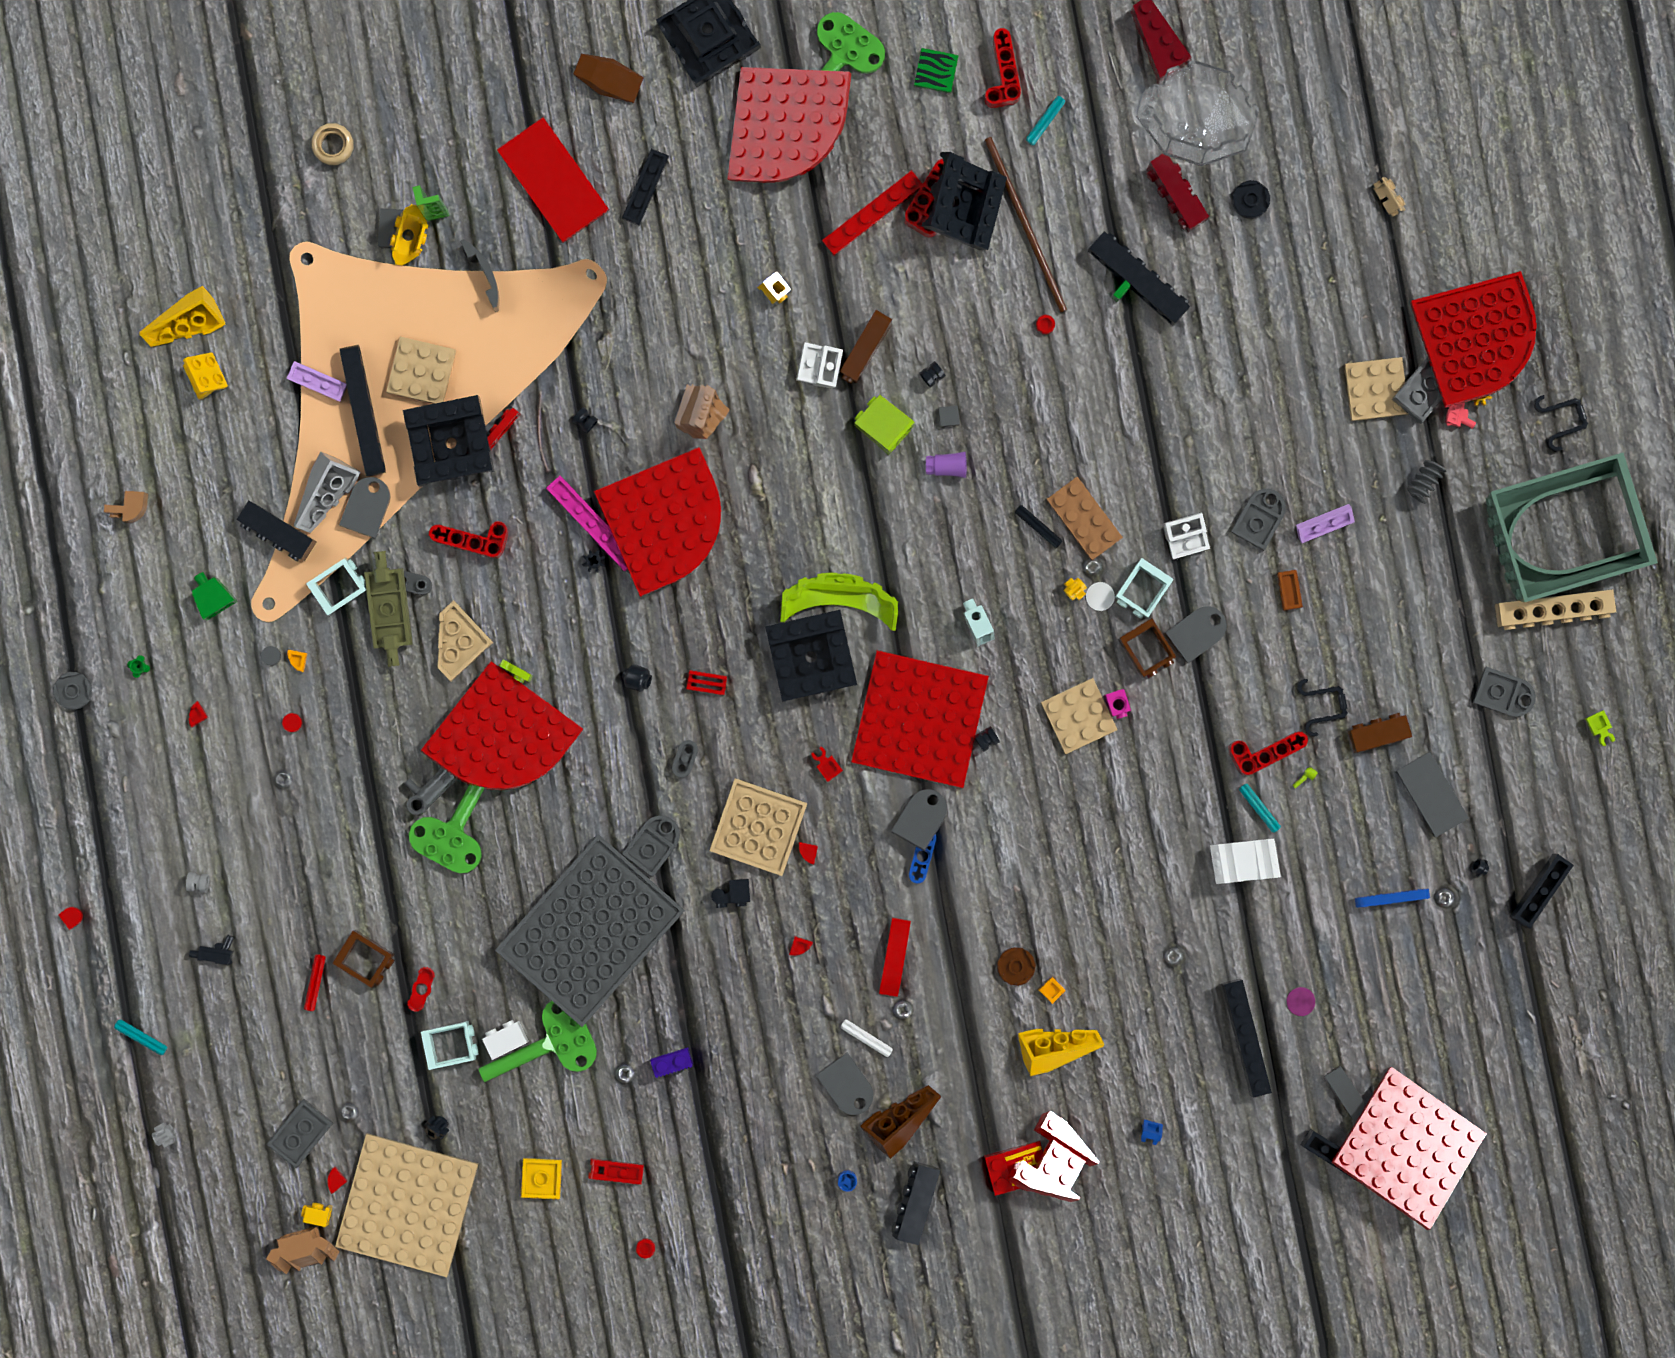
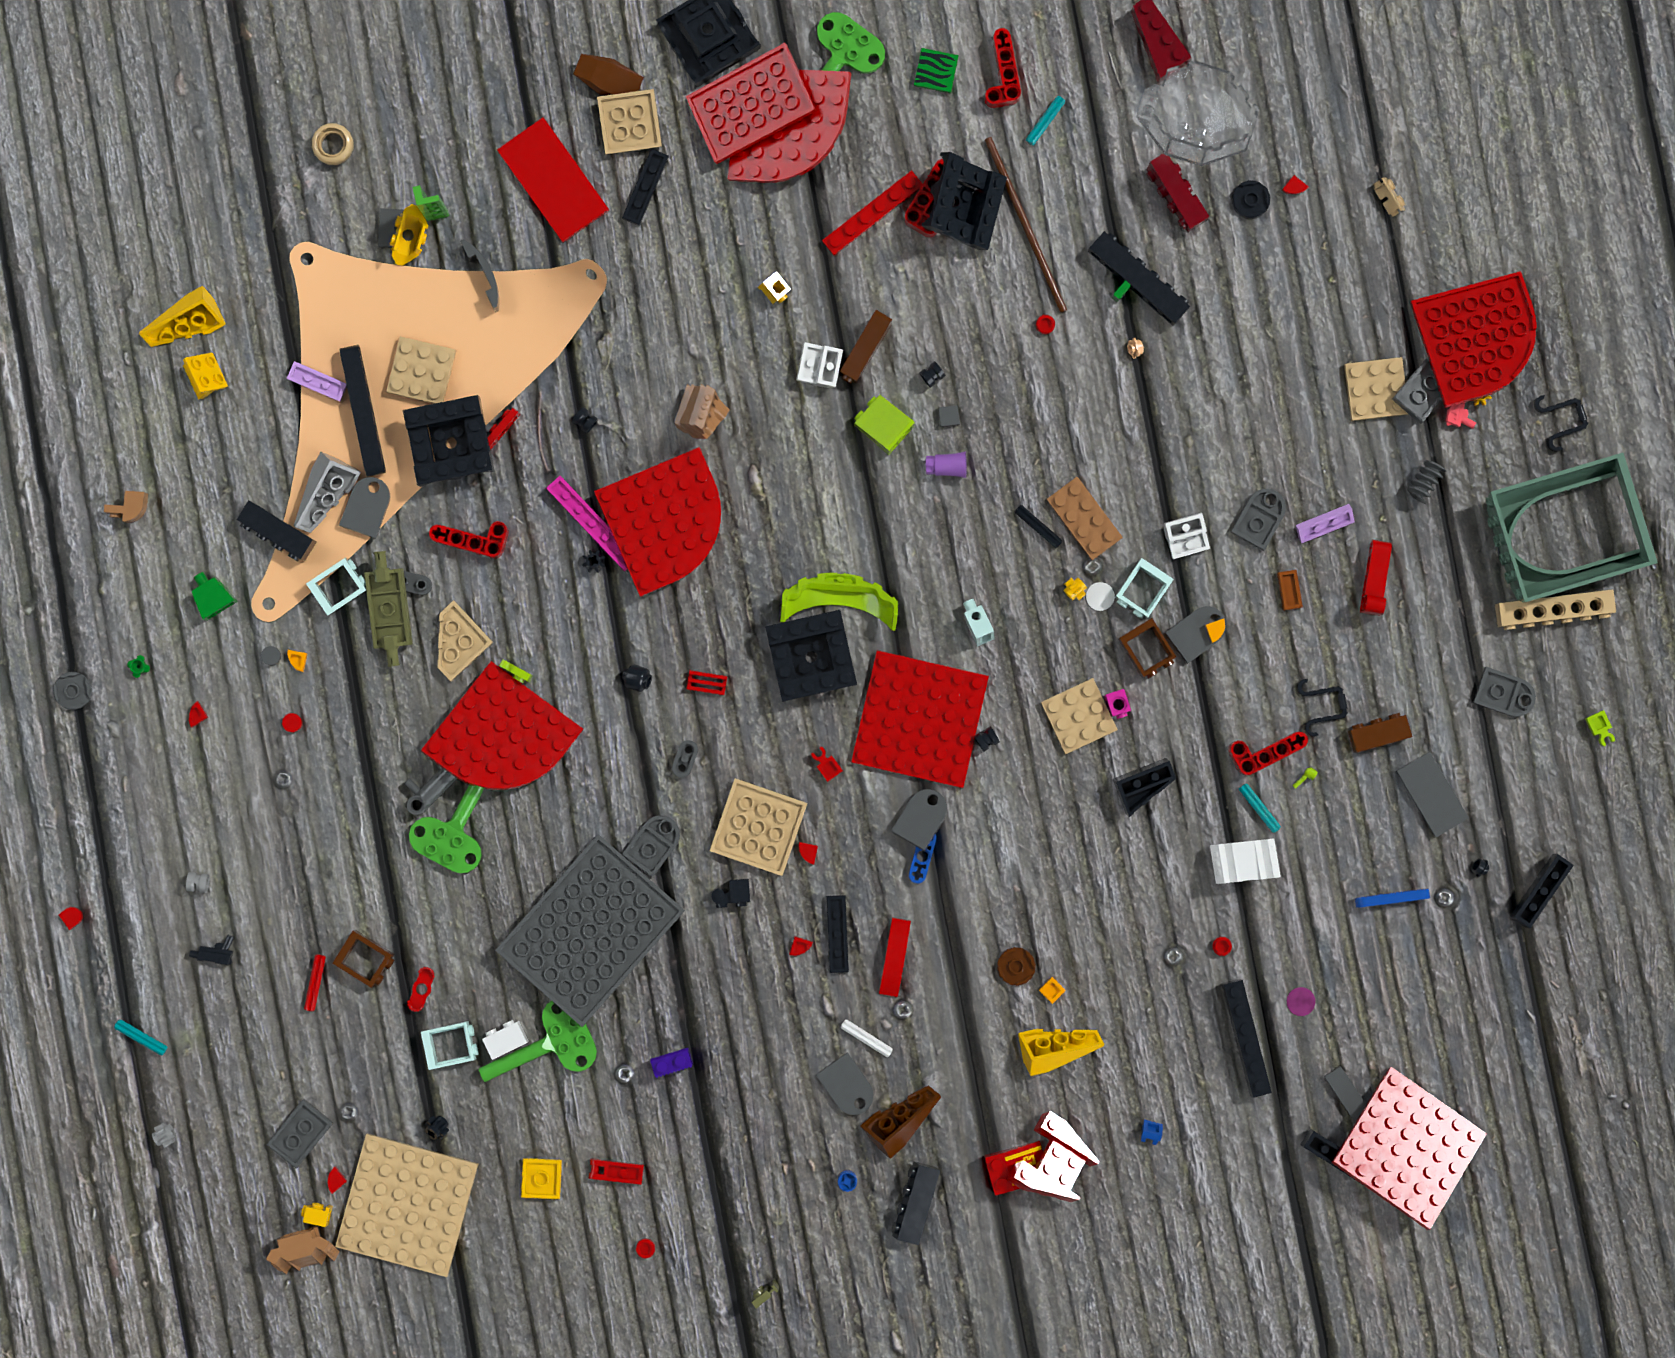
none -> tan plate [597,89,662,155]
none -> plate [685,43,817,164]
none -> olive plate [751,1279,779,1309]
none -> black tile [826,895,849,973]
none -> black wedge [1113,758,1176,817]
none -> light nougat plate [1127,338,1144,359]
none -> light orange tile [1205,619,1225,643]
none -> red plate [1212,937,1232,956]
none -> red tile [1281,175,1309,194]
none -> red beam [1360,539,1392,616]

